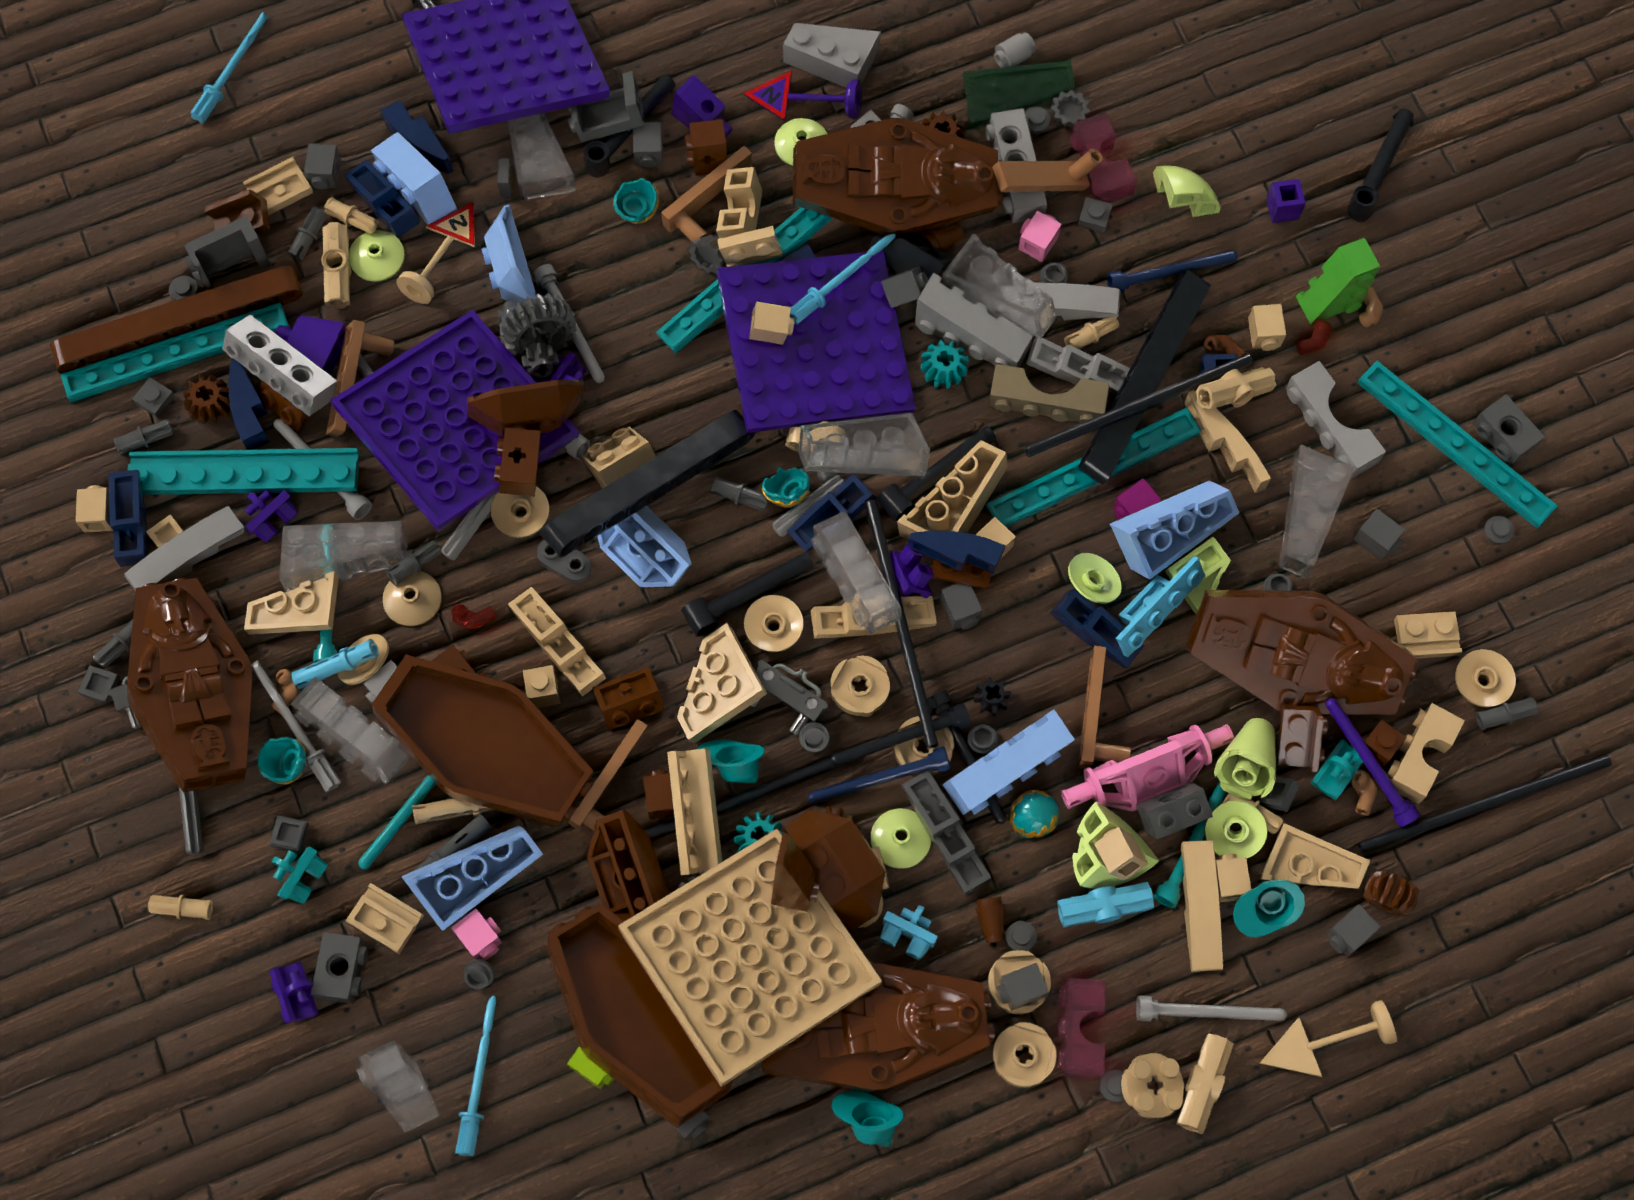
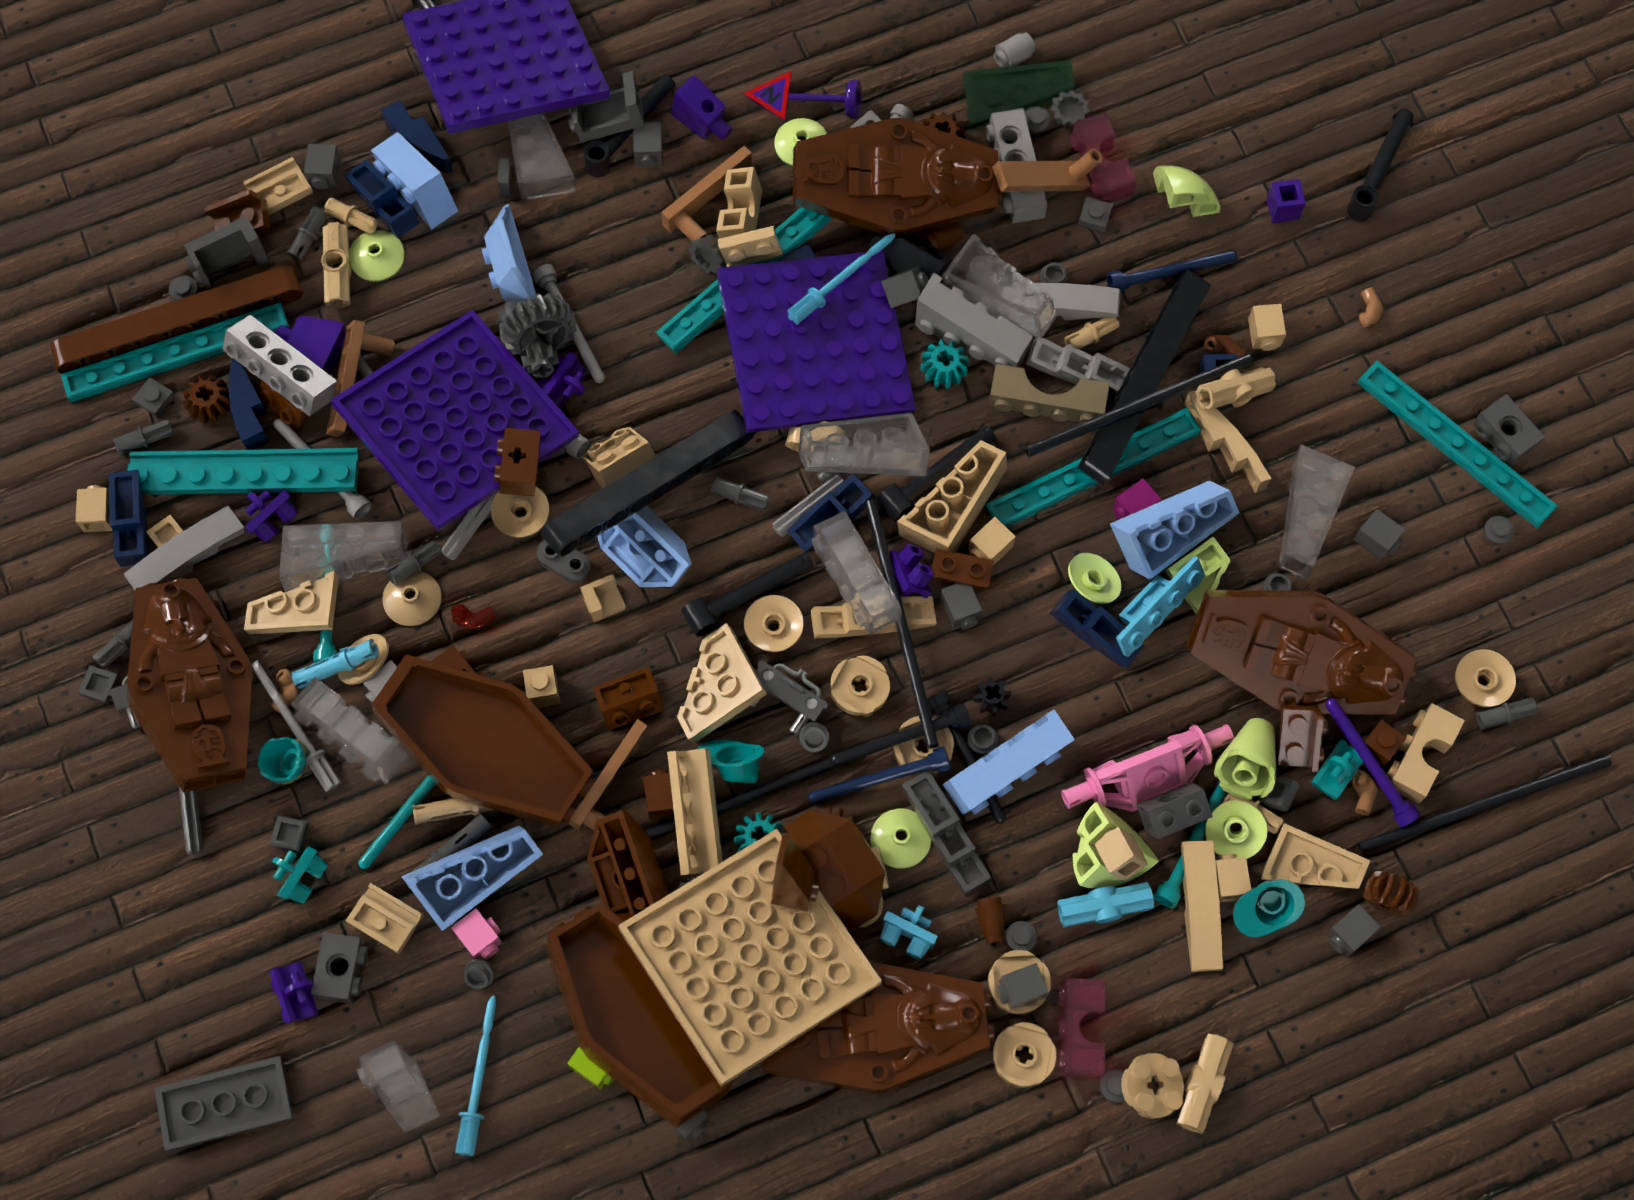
tan axle [148,895,213,920] -> none
medium azure piece [190,12,269,124] -> none
tan piece [397,202,475,304] -> none
reddish brown wedge [467,379,584,437] -> none
tan slope [508,587,606,697] -> none
teal hair [613,178,659,224] -> none
reddish brown brick [685,119,727,176] -> none
tan brick [749,302,794,345] -> none
teal hair [762,467,810,508] -> none
light grey wedge [783,23,880,88] -> none
teal piece [832,1091,903,1147] -> none
dark blue slope [907,531,1006,574] -> none
teal hair [1009,790,1060,839] -> none
bright pink brick [1018,211,1062,262] -> none
medium nougat piece [1078,645,1131,769] -> none
light grey piece [1136,996,1287,1021] -> none
tan piece [1260,1000,1397,1077] -> none
light grey arch [1286,361,1386,479] -> none
bright green wedge [1296,238,1380,325] -> none
clear red arm [1296,319,1332,355] -> none
tan plate [1394,611,1462,659] -> none
none -> dark grey plate [154,1056,294,1152]
none -> tan panel [580,574,626,622]

